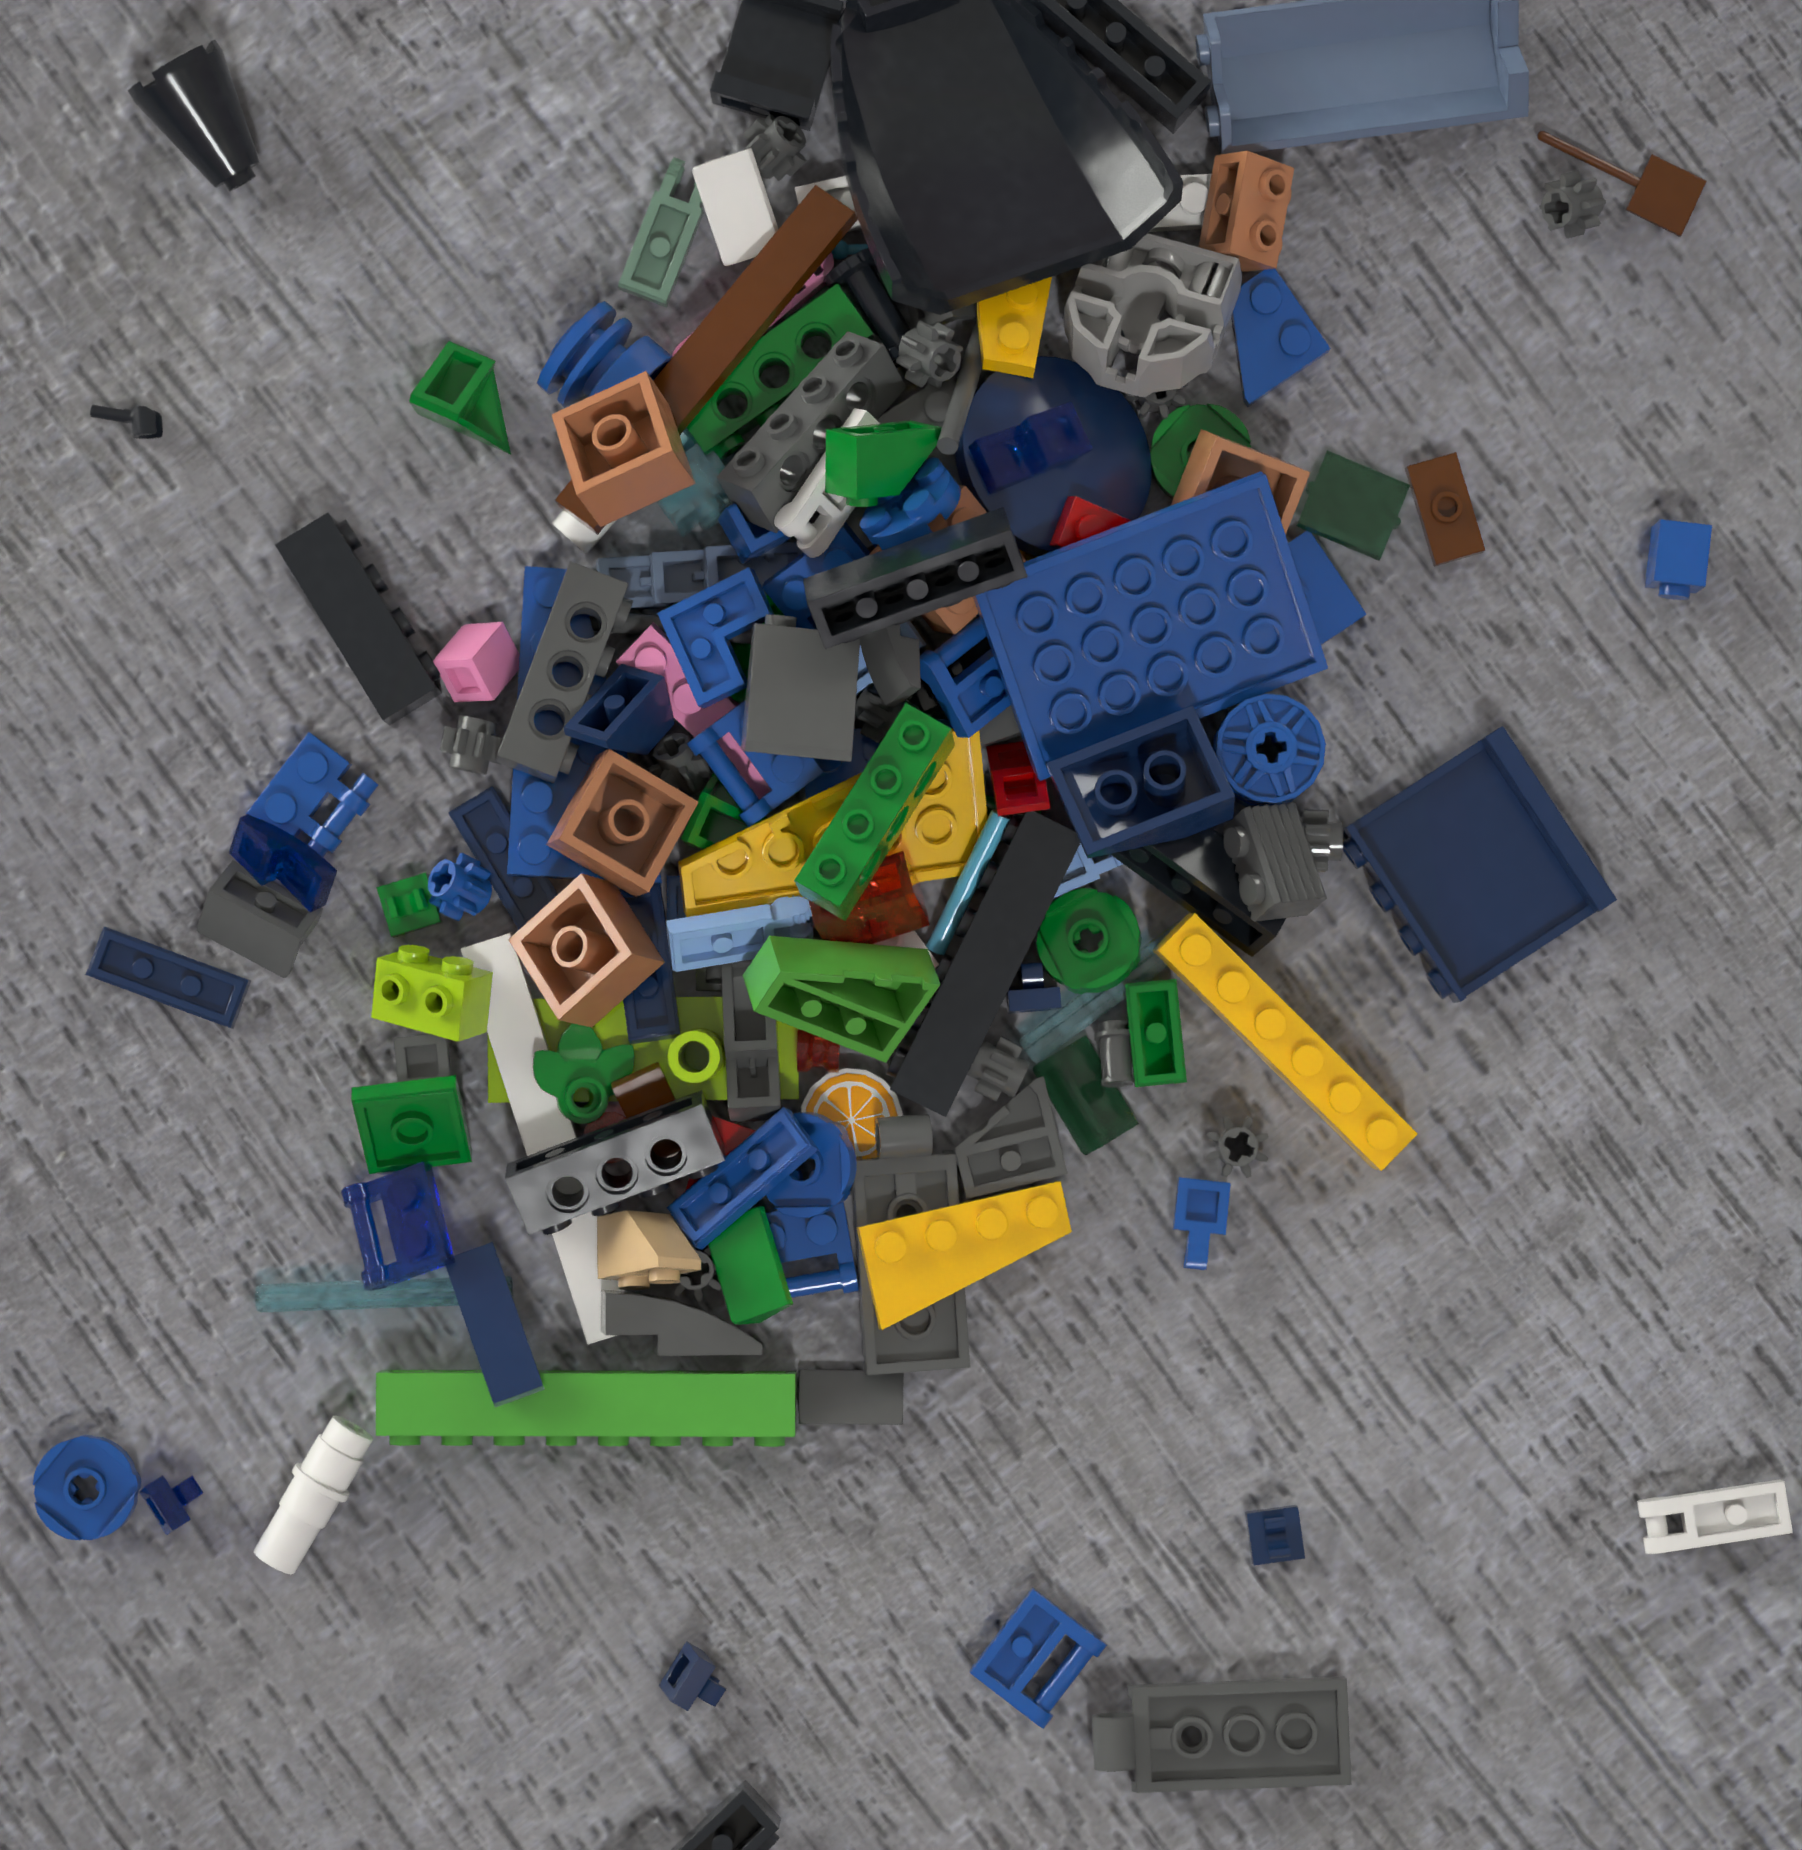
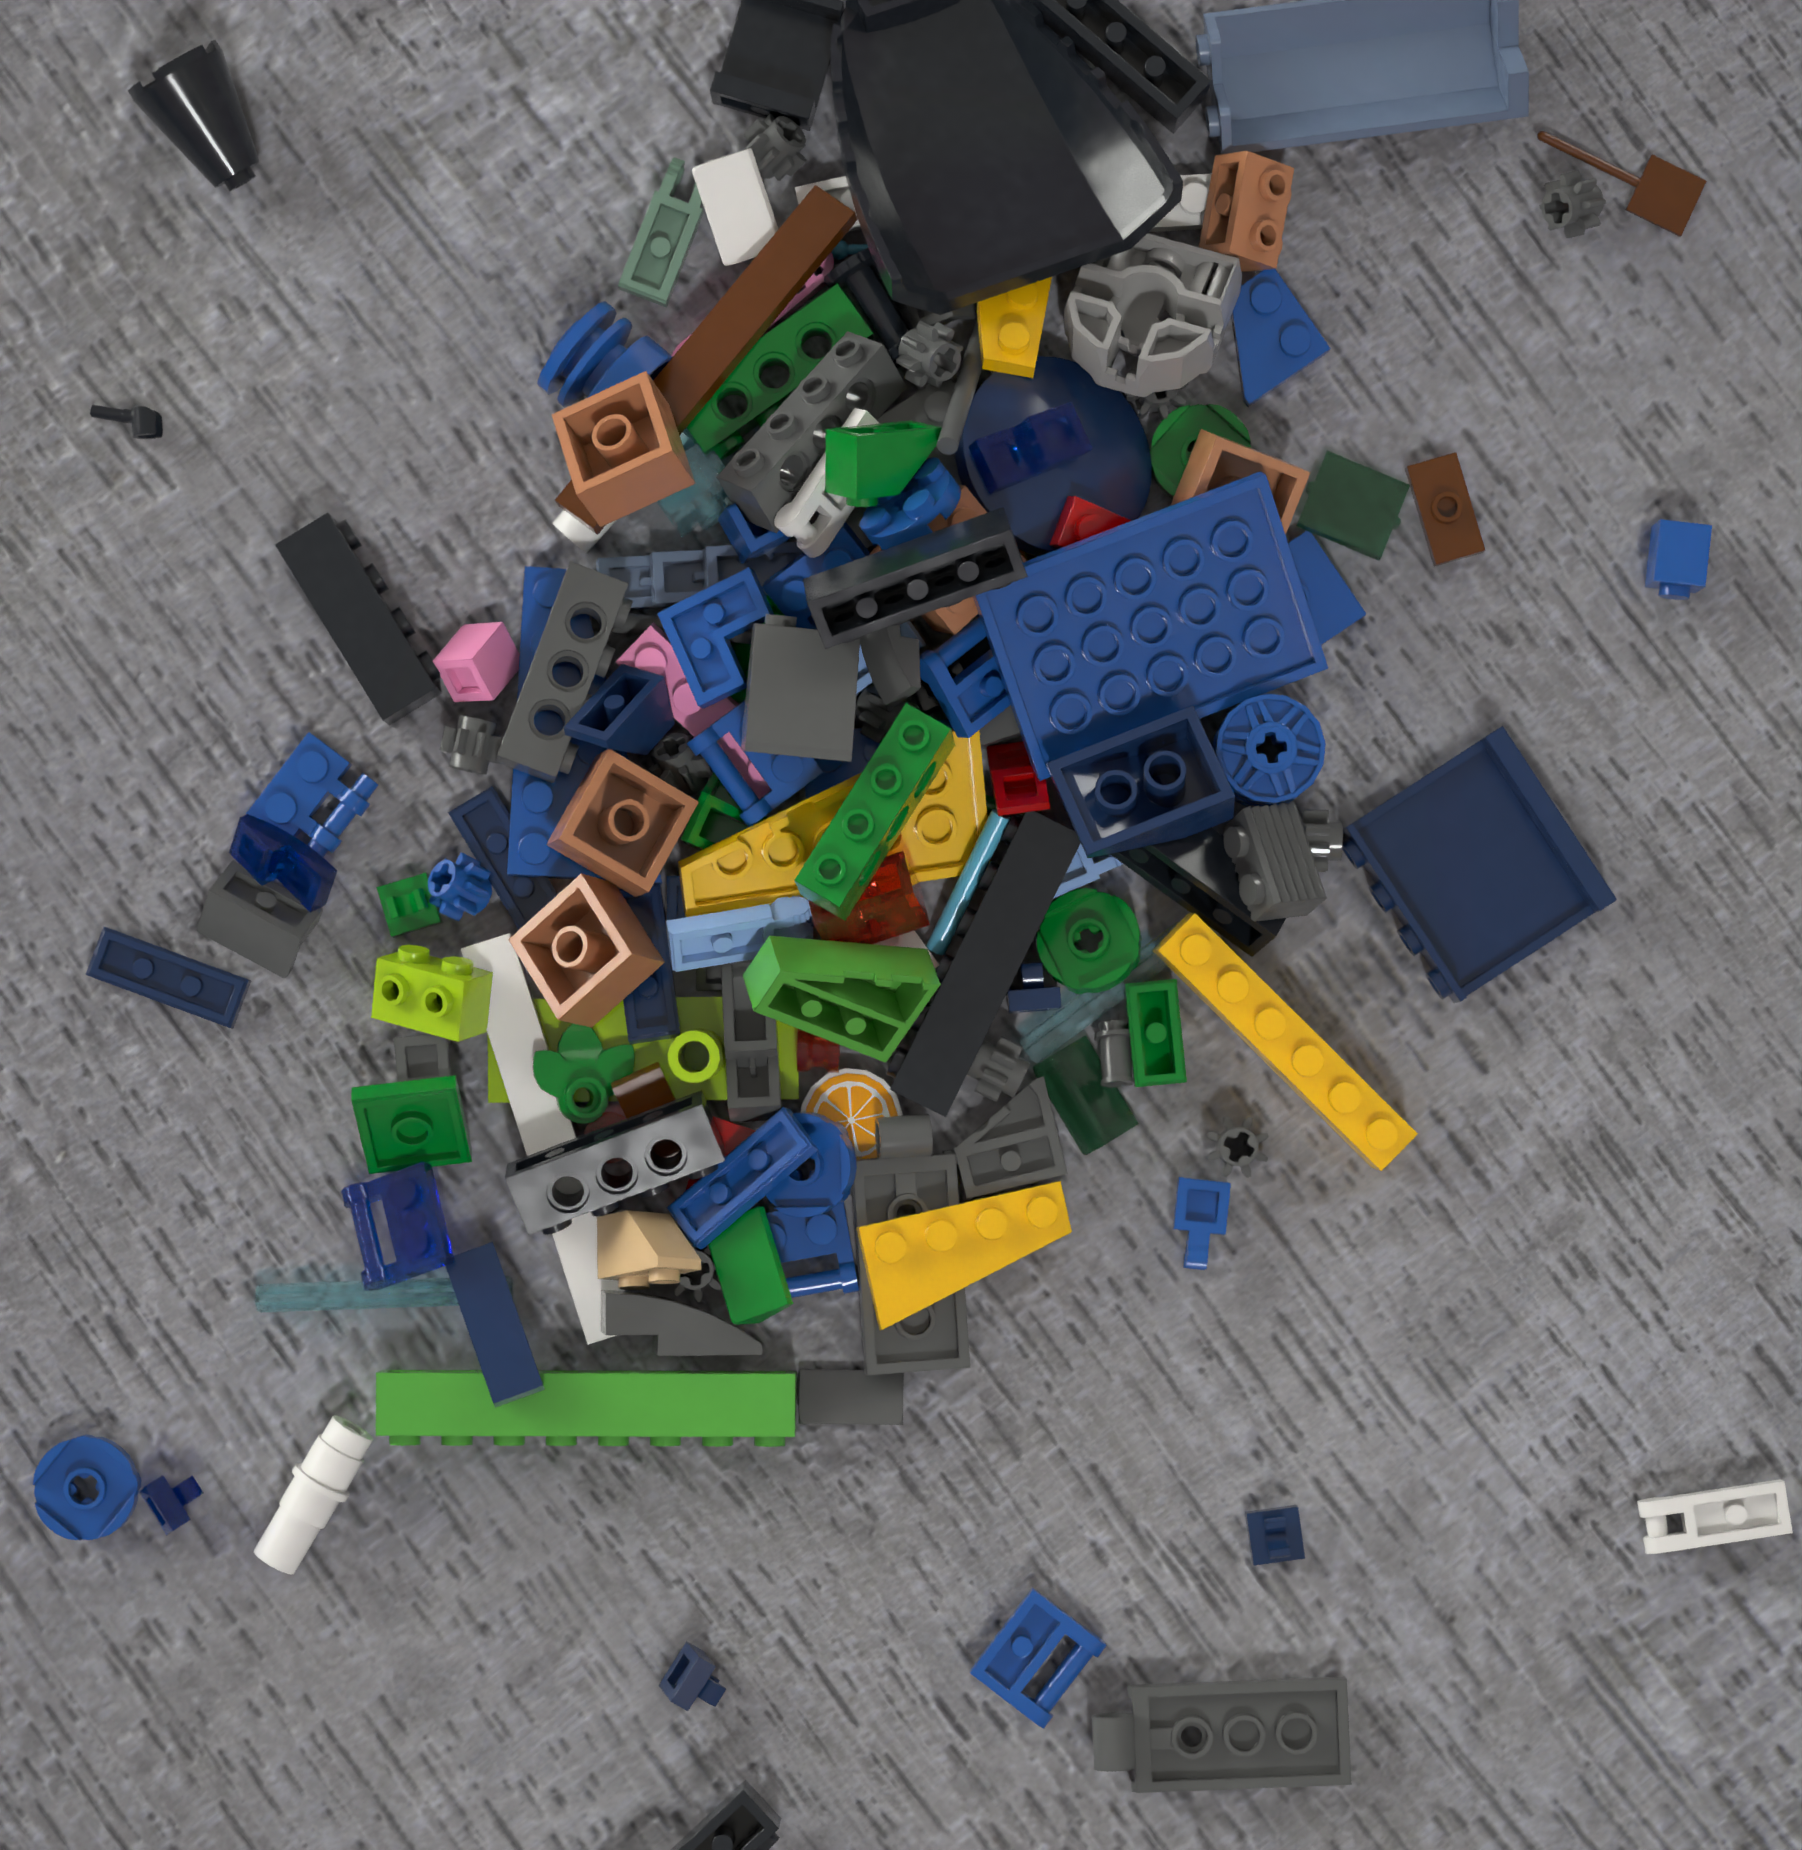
green slope [409,341,511,455] -> none

